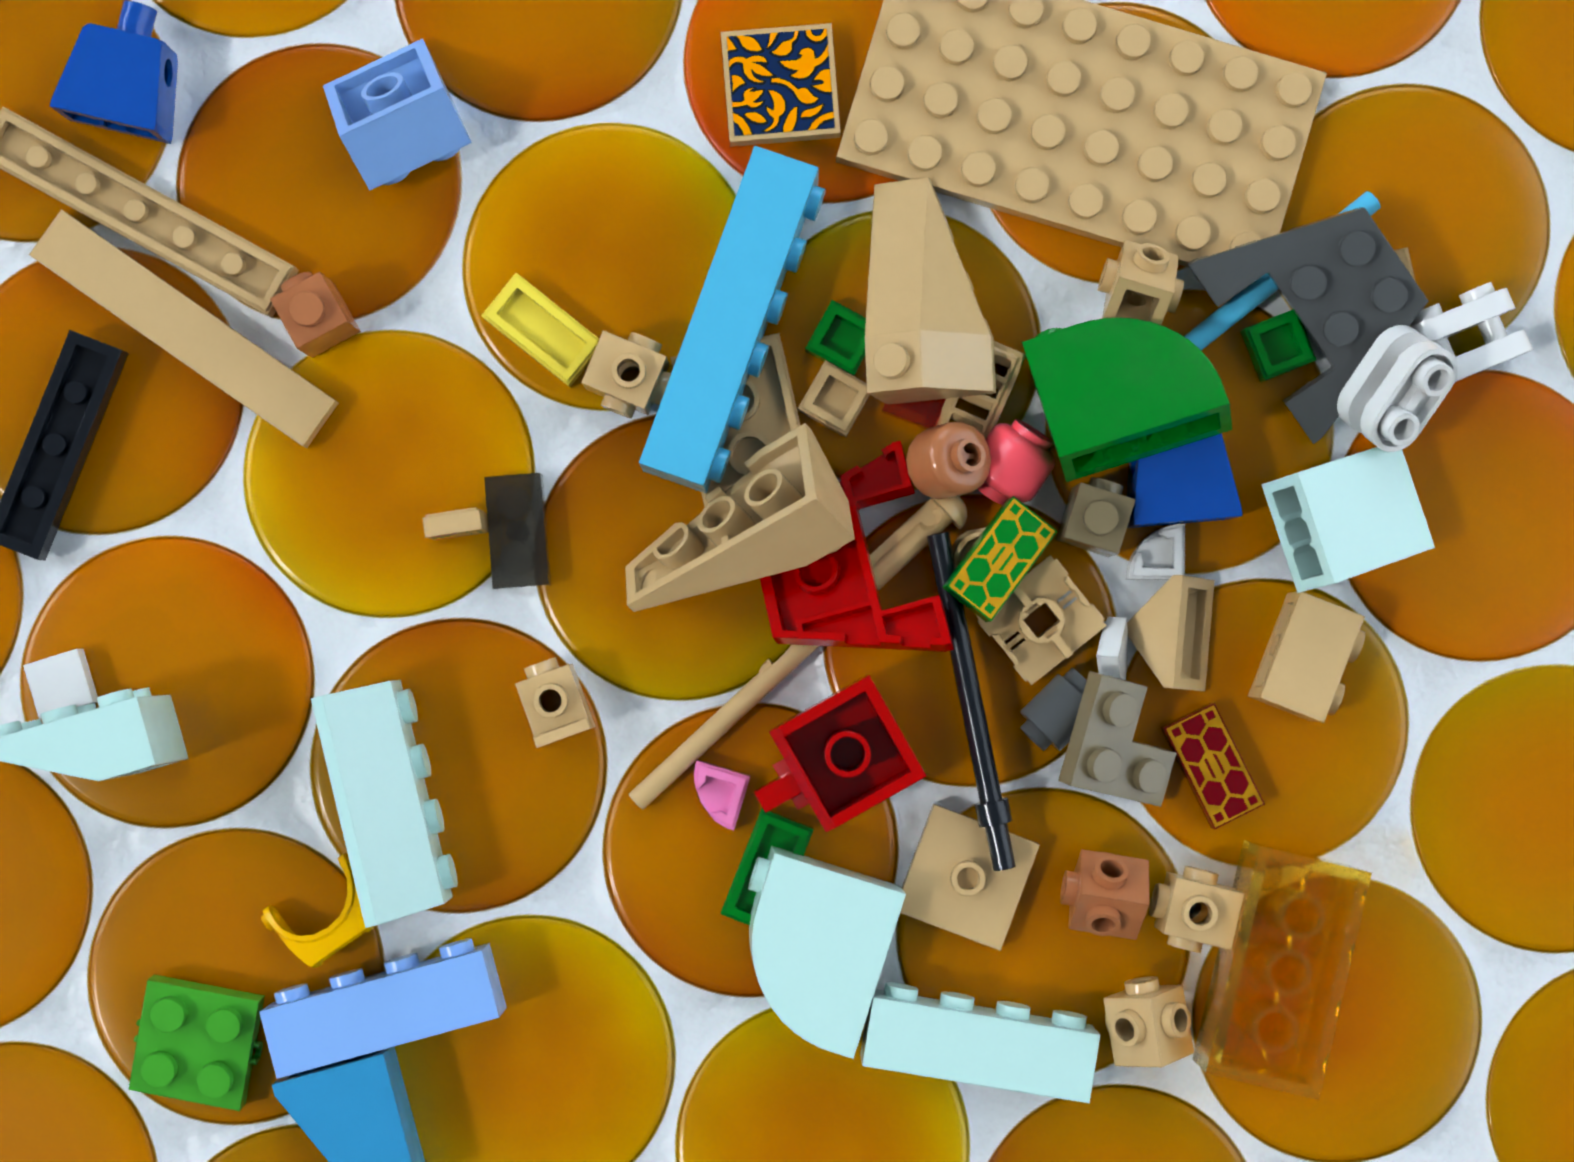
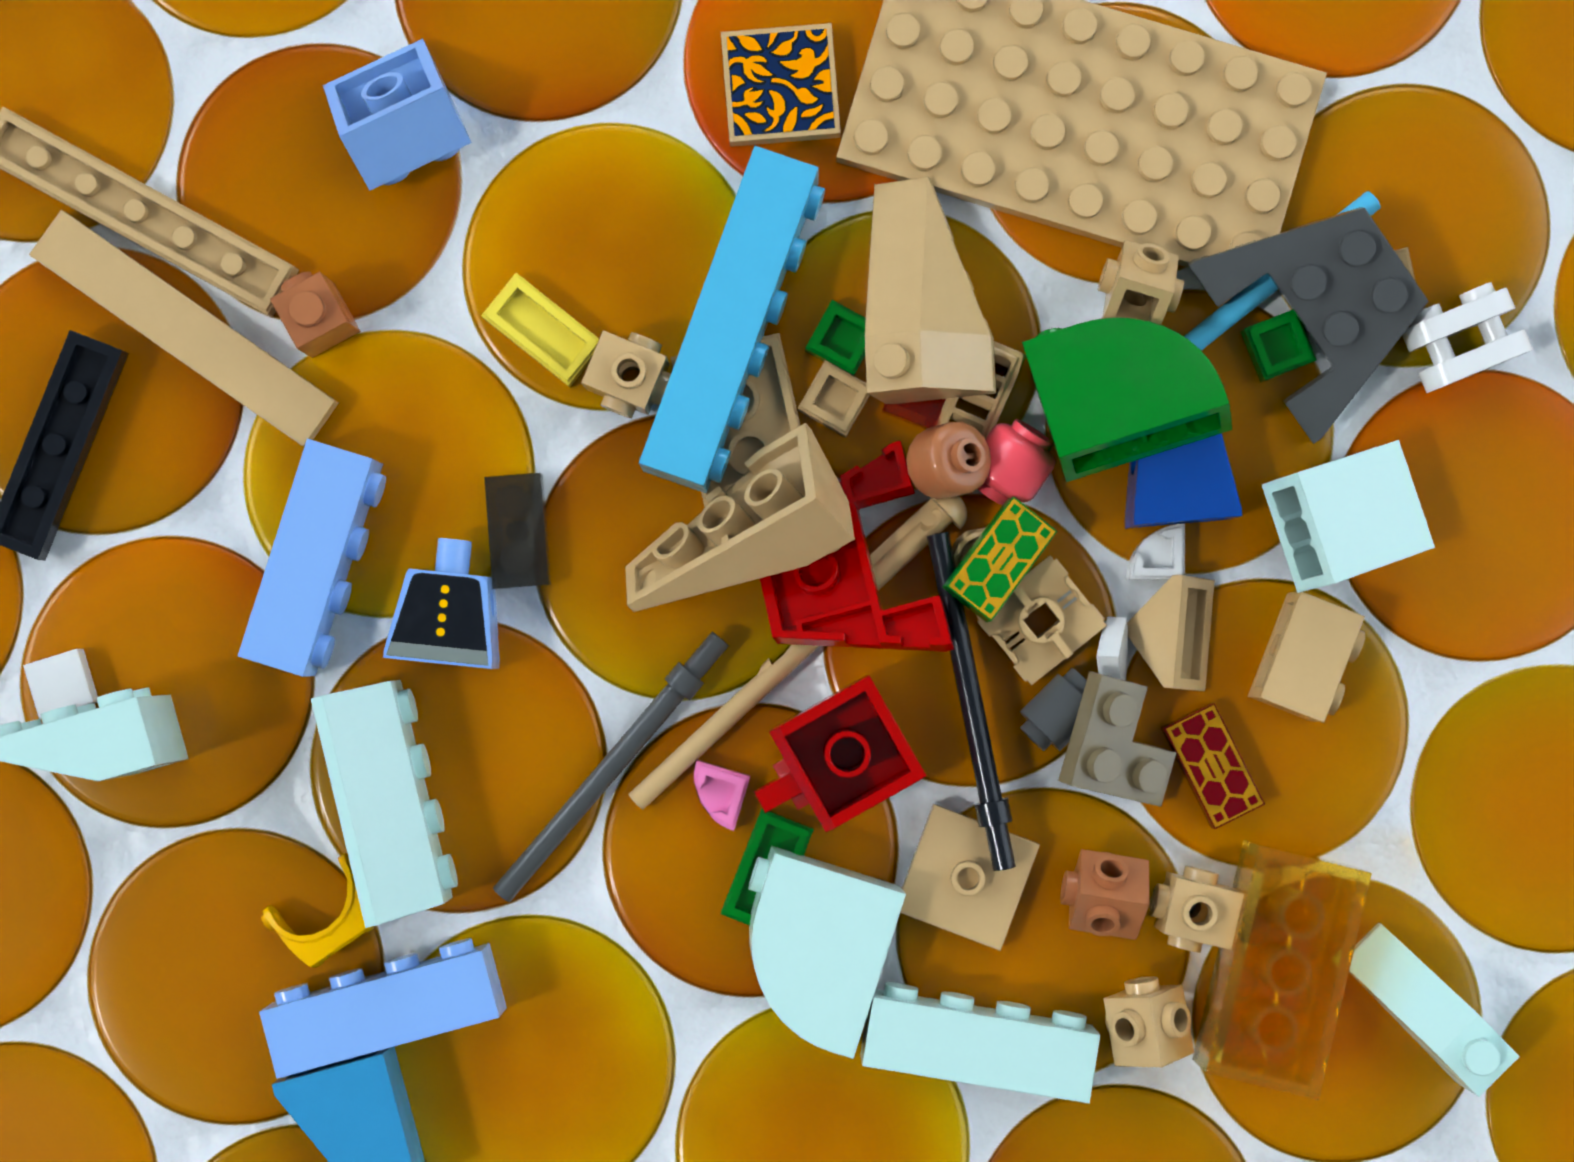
blue torso [50,0,178,144] -> none
bright green plate [128,974,265,1111] -> none
tan tile [422,507,490,541] -> none
tan brick [515,657,596,748] -> none
dark tan brick [1055,477,1136,557] -> none
white brick [1337,325,1458,452] -> none
none -> light blue brick [238,438,386,677]
none -> torso [383,538,500,669]
none -> dark grey bar [493,631,729,902]
none -> light aqua slope [1339,922,1520,1097]

